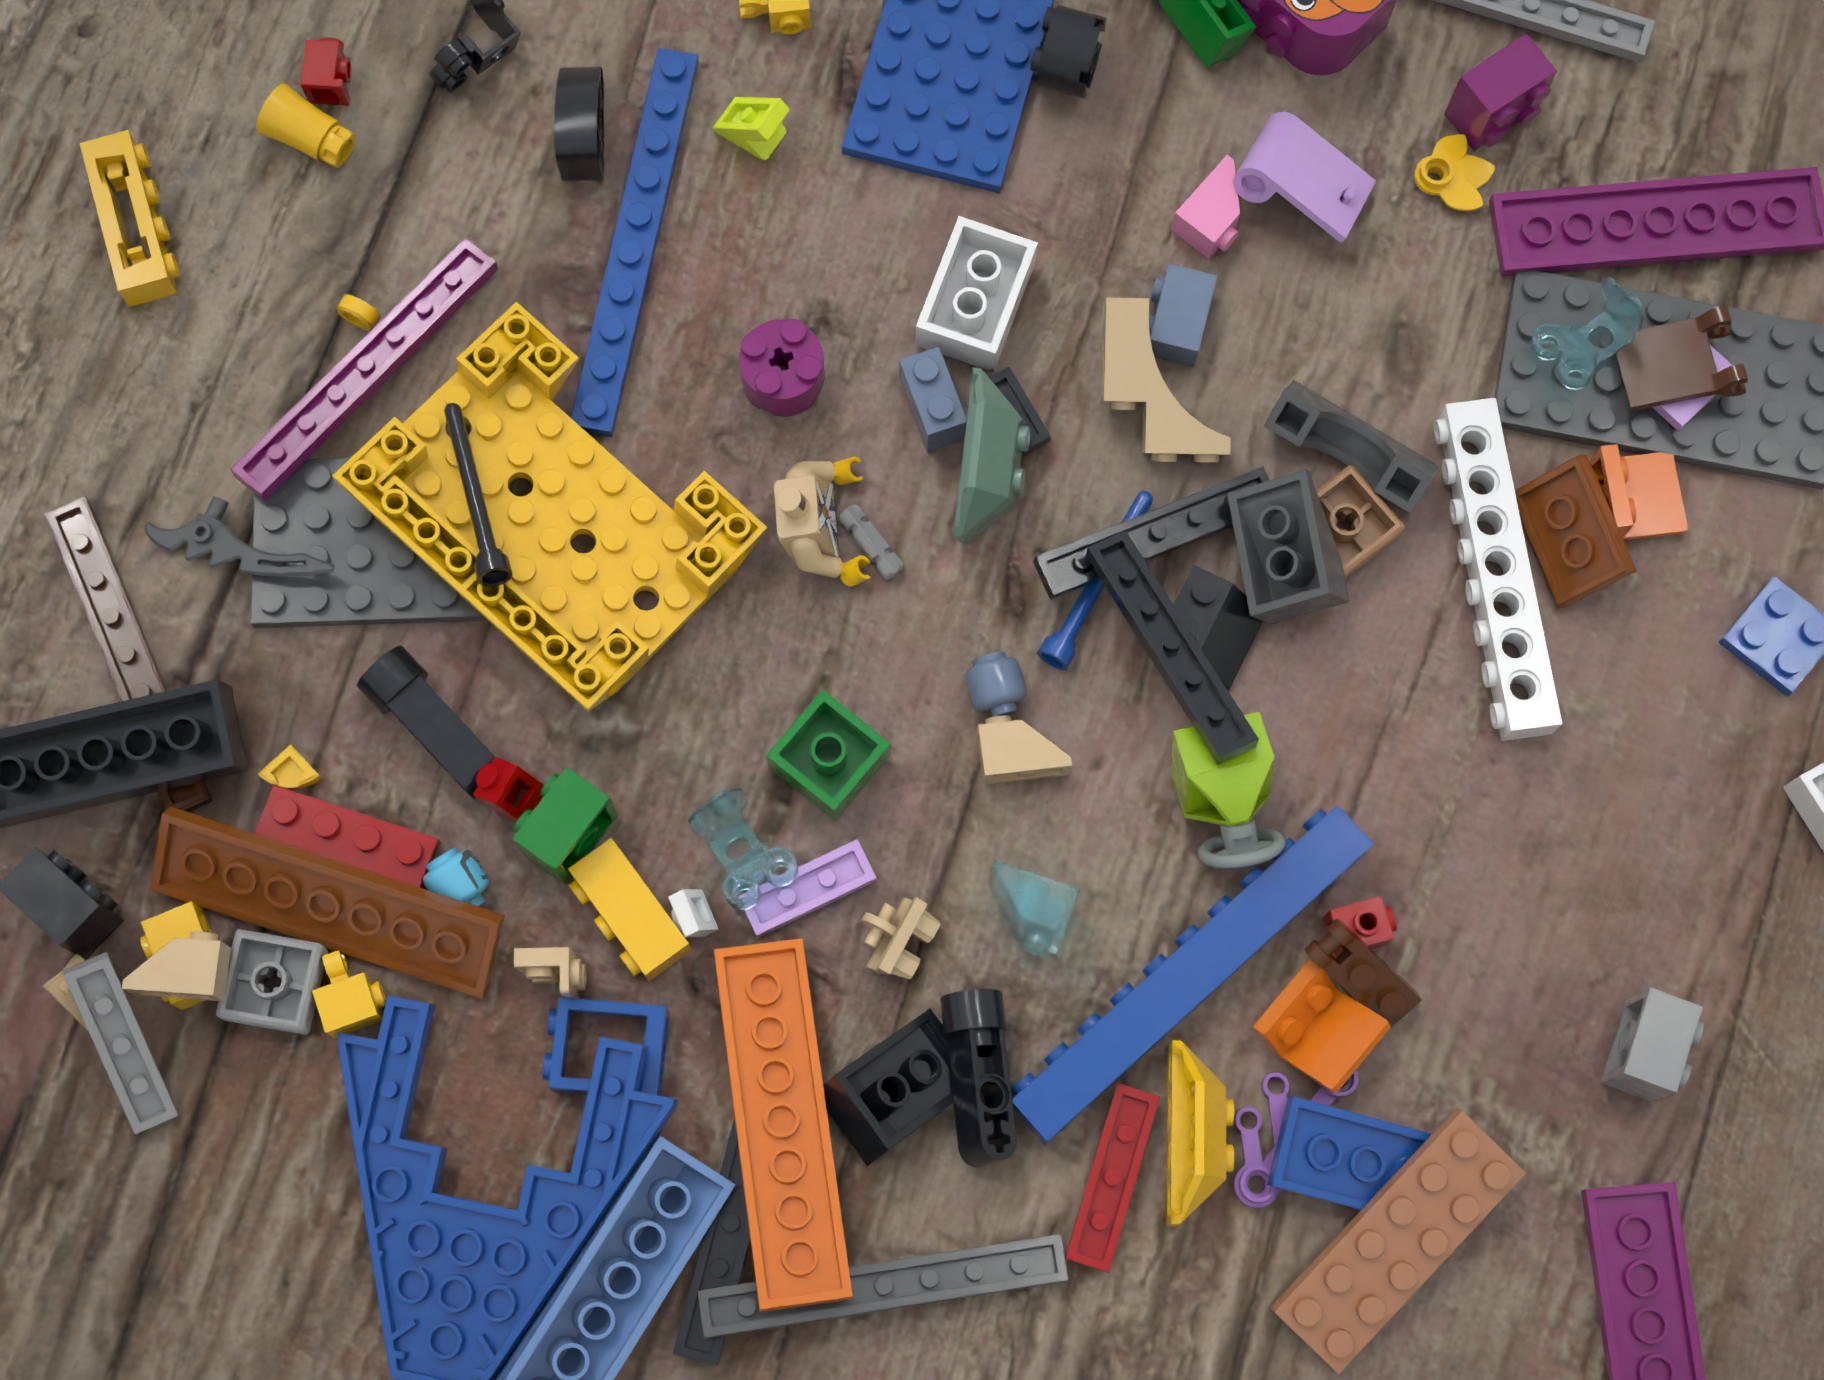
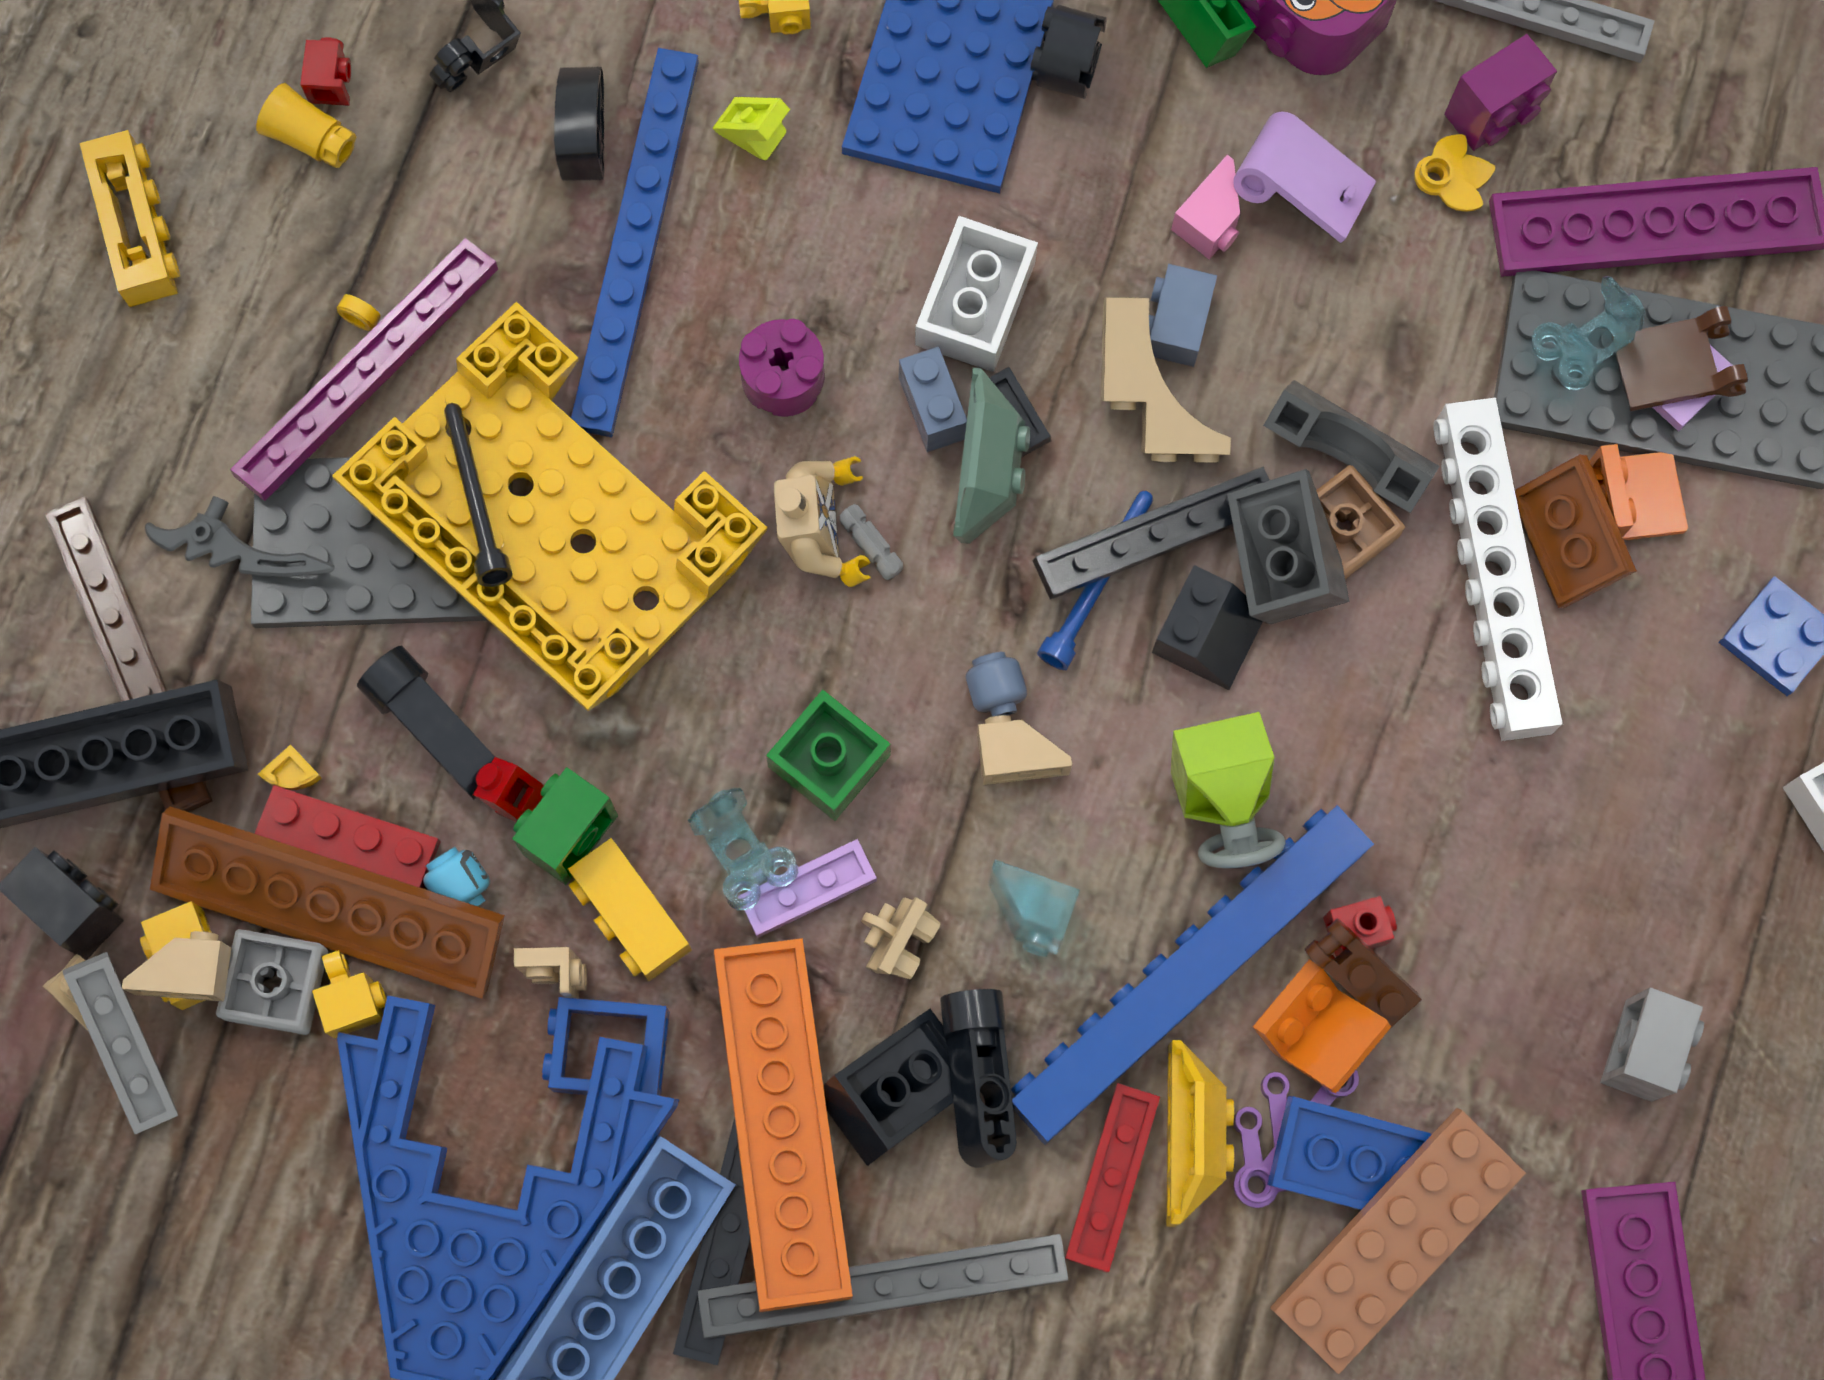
white plate [668,889,719,937] -> none
black plate [1086,530,1259,765] -> none

